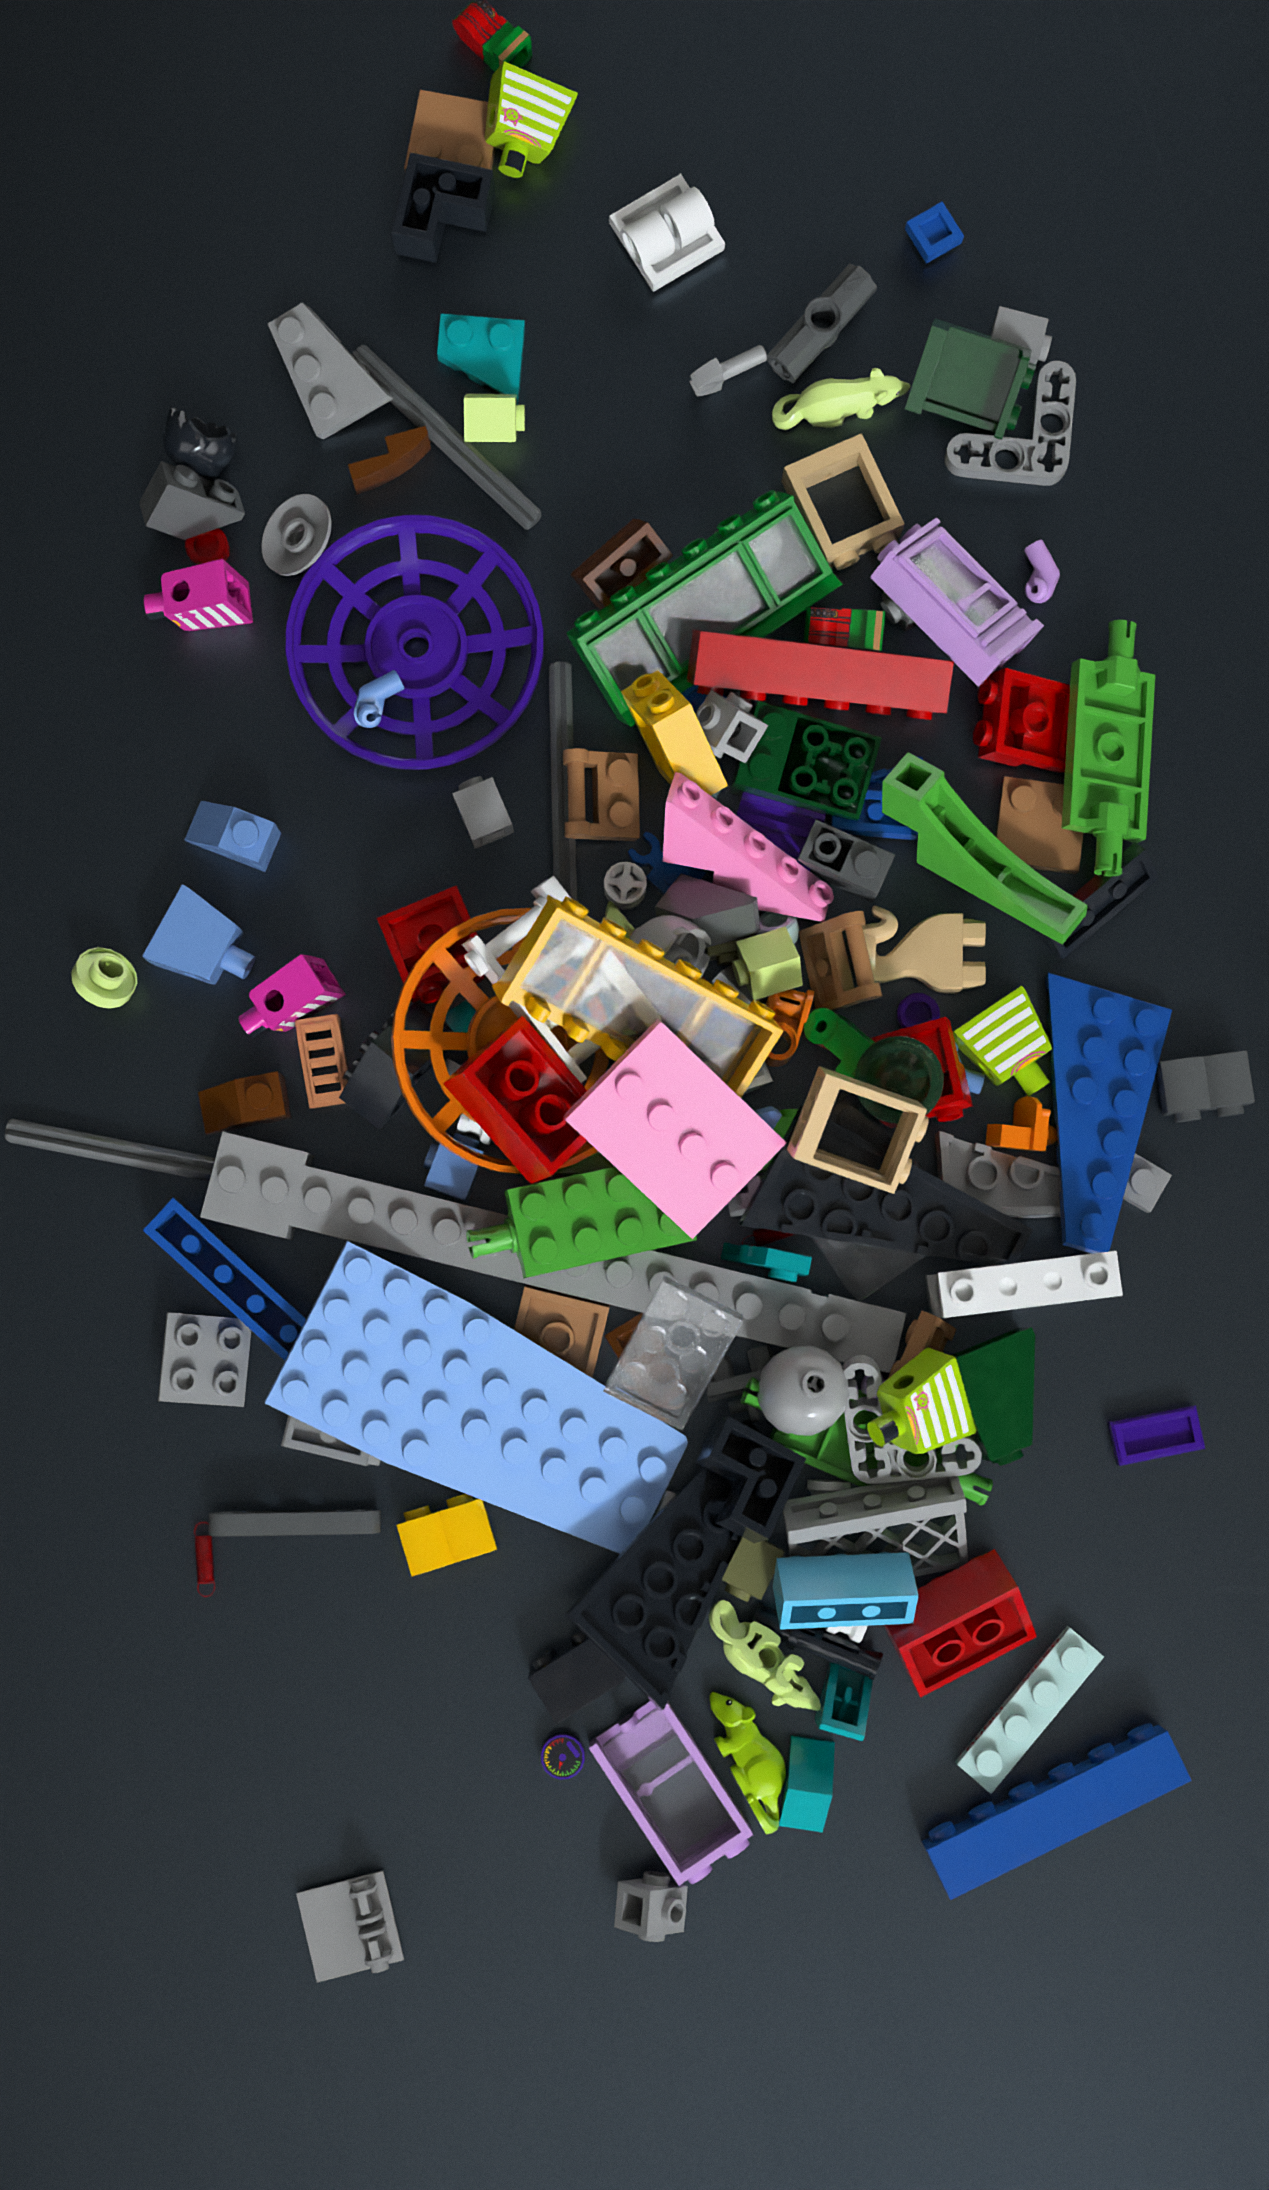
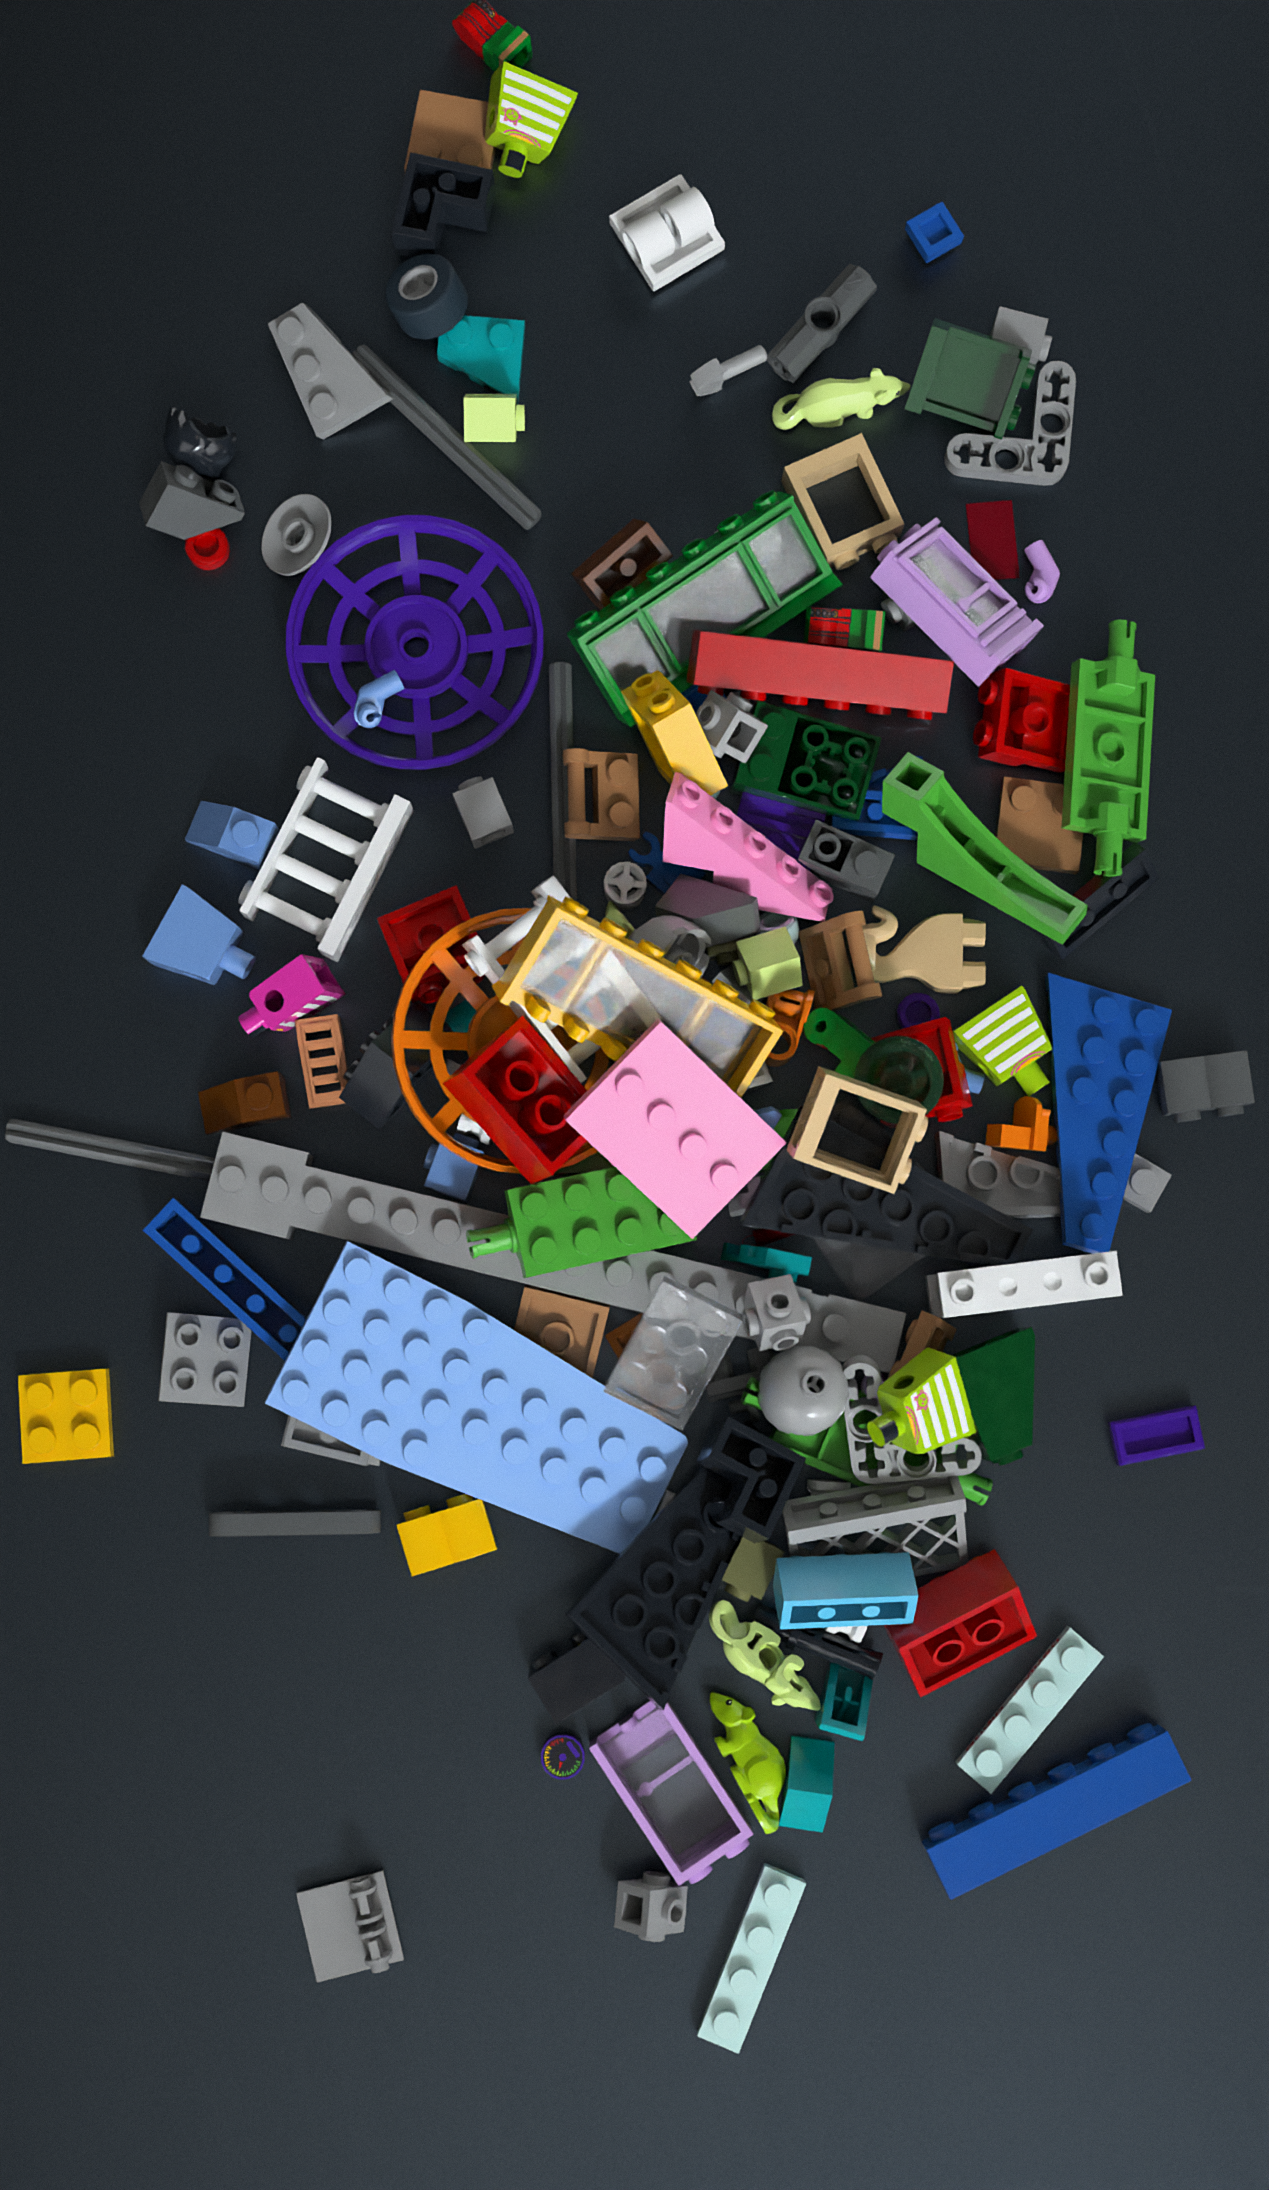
yellowish green plate [71,947,138,1008] -> none
dark pink torso [144,559,253,631] -> none
red piece [194,1522,215,1597] -> none
reddish brown slope [348,426,431,494] -> none
none -> yellow plate [18,1368,114,1464]
none -> white fence [238,757,414,963]
none -> black wheel [385,253,468,340]
none -> light aqua plate [696,1863,806,2054]
none -> light grey brick [742,1274,811,1351]
none -> dark red sticker [966,500,1020,580]

